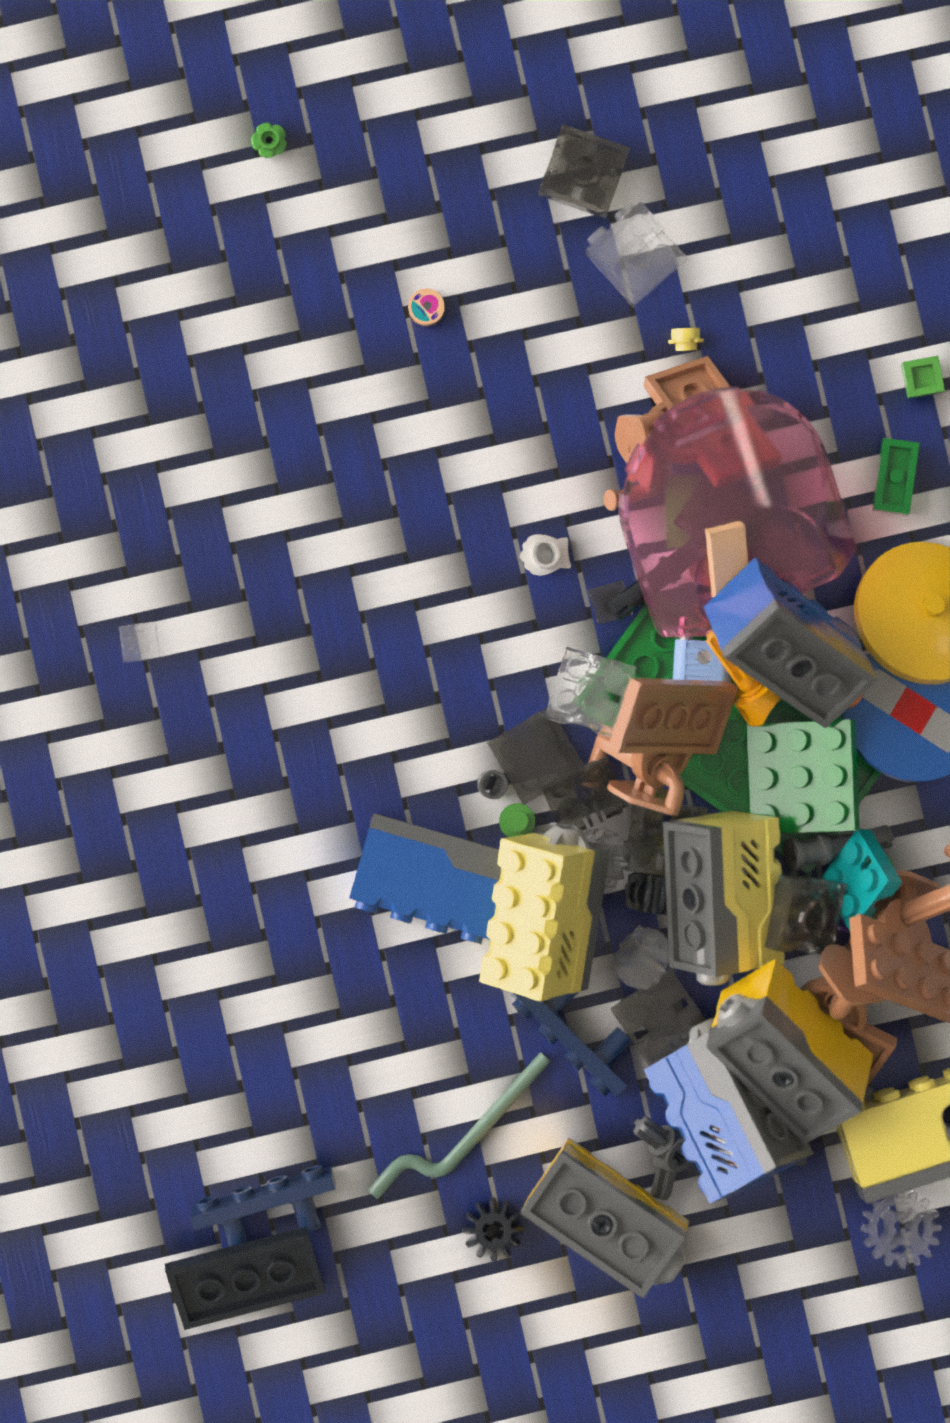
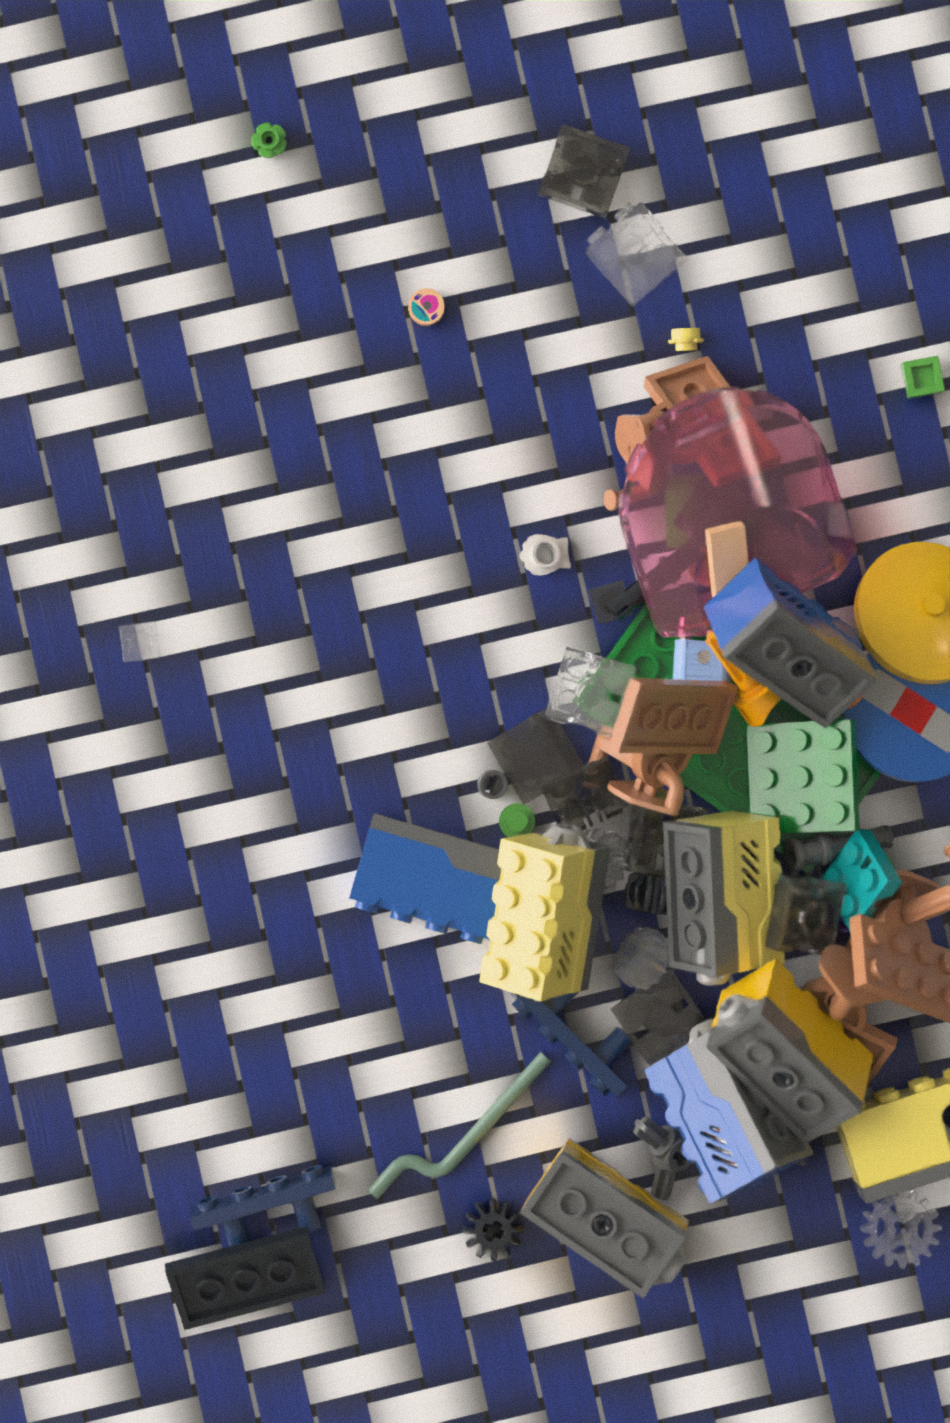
green plate [872,438,920,516] -> none

